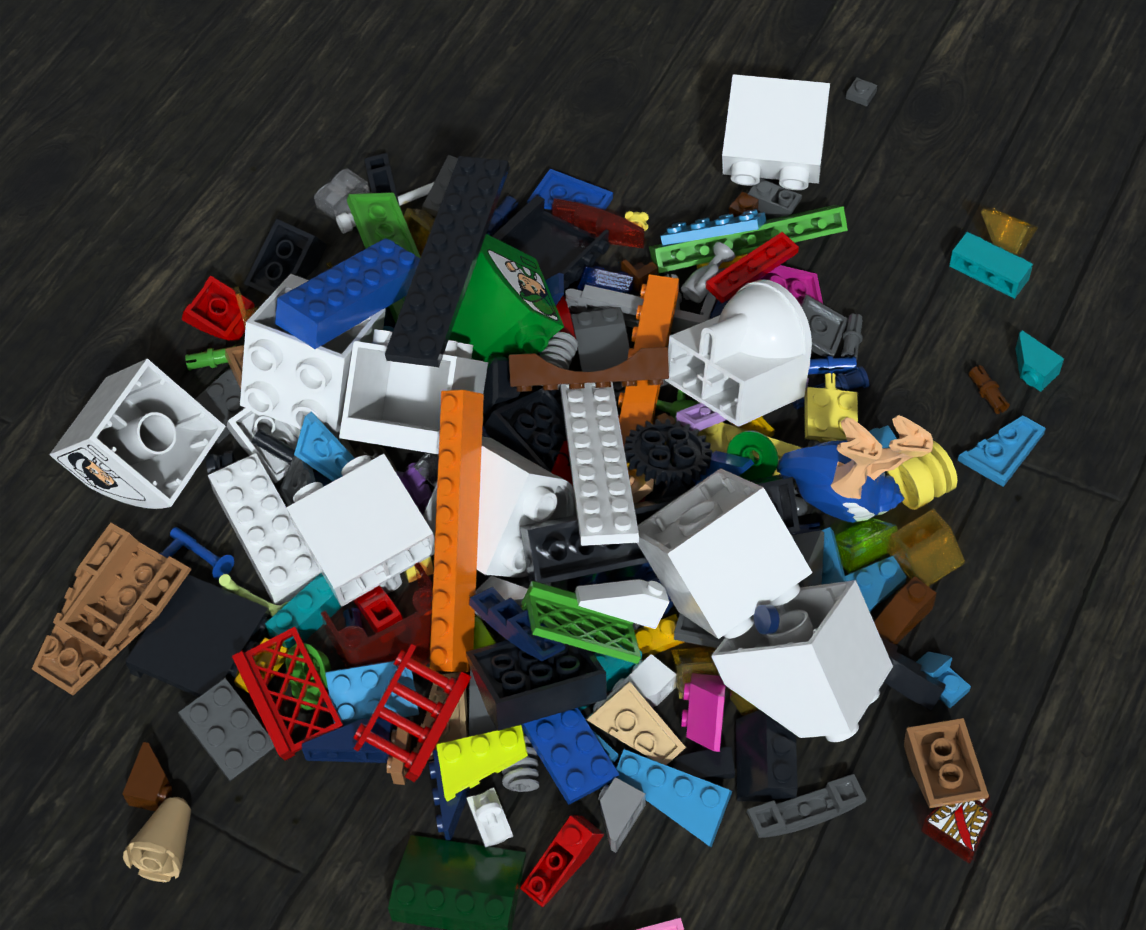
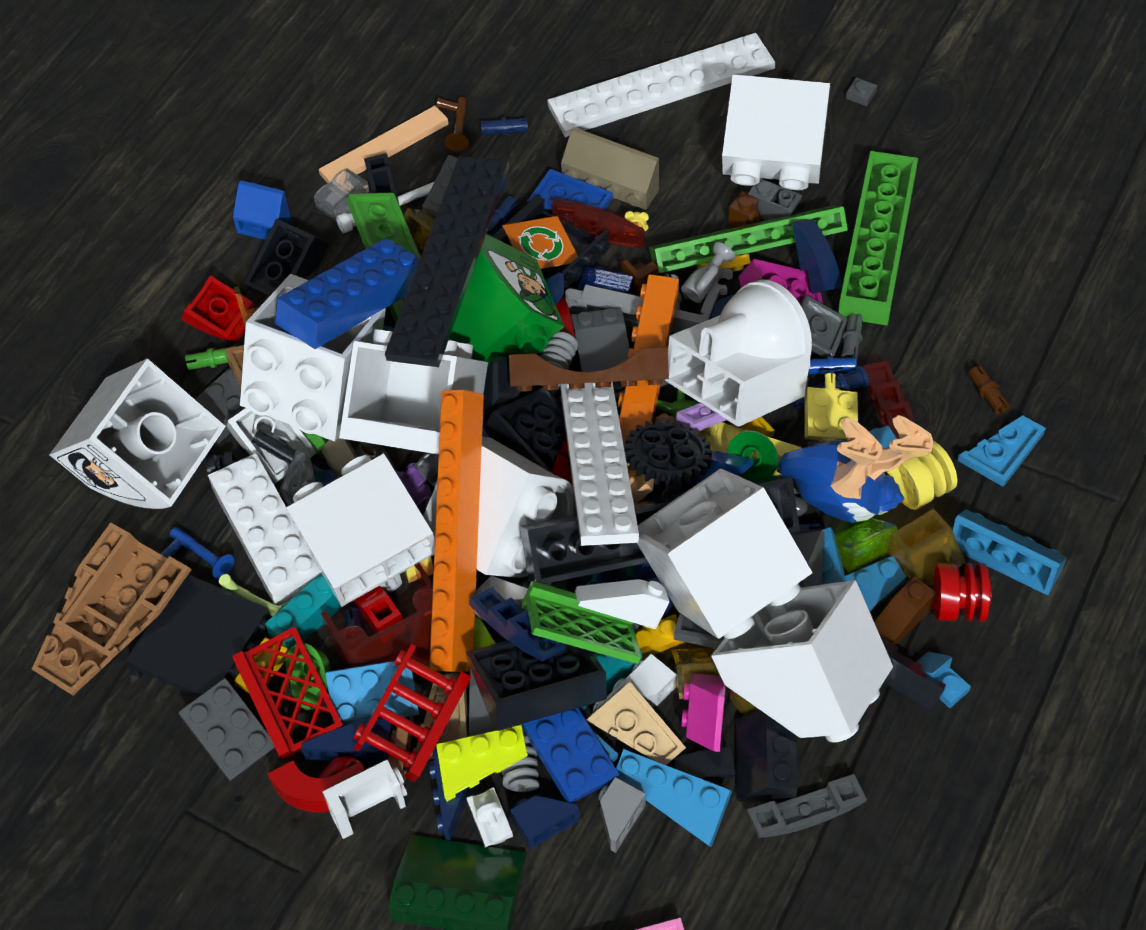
reddish brown slope [122,742,172,811] -> none
tan cone [123,797,191,882] -> none
dark azure wing [294,411,355,481] -> none
red slope [520,815,604,907] -> none
plate [661,209,766,246] -> none
red plate [706,232,799,303] -> none
dark blue tile [754,604,780,634] -> none
medium nougat slope [904,718,989,808] -> none
torso [922,796,992,864] -> none
teal brick [949,232,1033,299] -> none
clear yellow slope [981,208,1038,255] -> none
teal slope [1015,330,1064,392] -> none
none -> blue slope [233,180,292,240]
none -> red arch [267,761,365,813]
none -> red arm [317,757,359,778]
none -> light nougat tile [319,106,449,188]
none -> white panel [323,760,407,839]
none -> reddish brown piece [436,97,469,152]
none -> dark blue pin [481,117,528,136]
none -> orange sticker [502,216,578,269]
none -> dark blue slope [510,796,580,850]
none -> white plate [548,33,775,137]
none -> dark tan slope [561,127,659,210]
none -> dark blue slope [792,220,843,294]
none -> bright green brick [838,151,918,326]
none -> clear red slope [863,360,916,439]
none -> red wheel [933,563,991,622]
none -> dark azure slope [949,509,1067,595]

